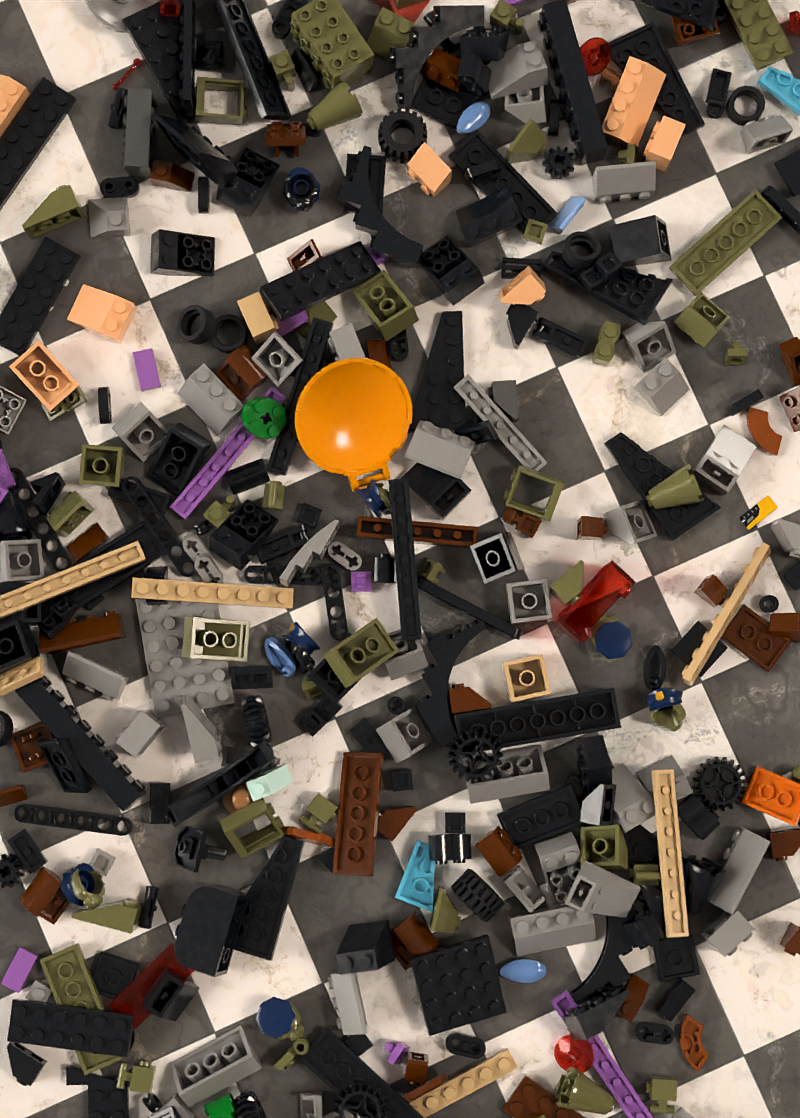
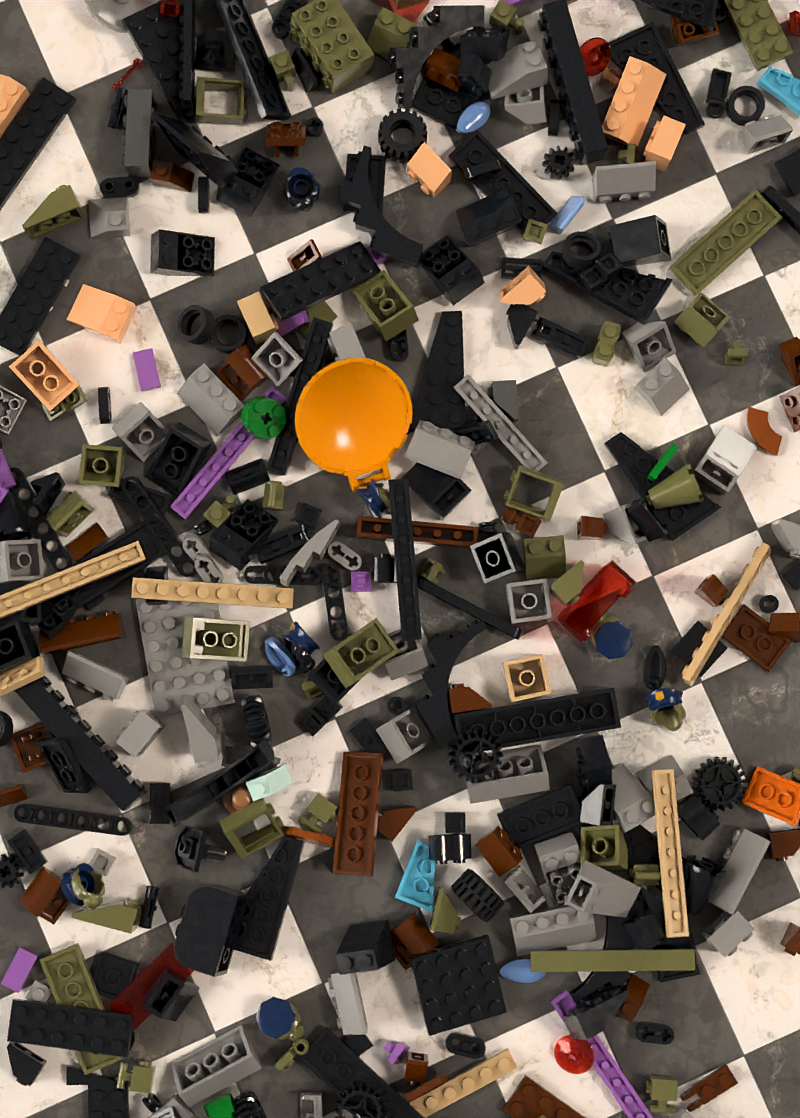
olive cone [306,81,363,131] -> none
reddish brown slope [366,339,391,369] -> none
olive slope [505,118,548,164] -> none
olive cone [555,1067,614,1115] -> none
black tile [655,977,696,1022] -> none
dark orange tile [679,1013,710,1072] -> none
black beam [727,389,764,417] -> none
yellow sticker [740,496,778,530] -> none
none -> black bush [479,522,497,534]
none -> olive slope [522,535,566,581]
none -> olive tile [530,949,695,972]
none -> black hinge [627,496,670,542]
none -> green tile [647,444,679,482]
none -> reddish brown hinge [680,1064,738,1112]

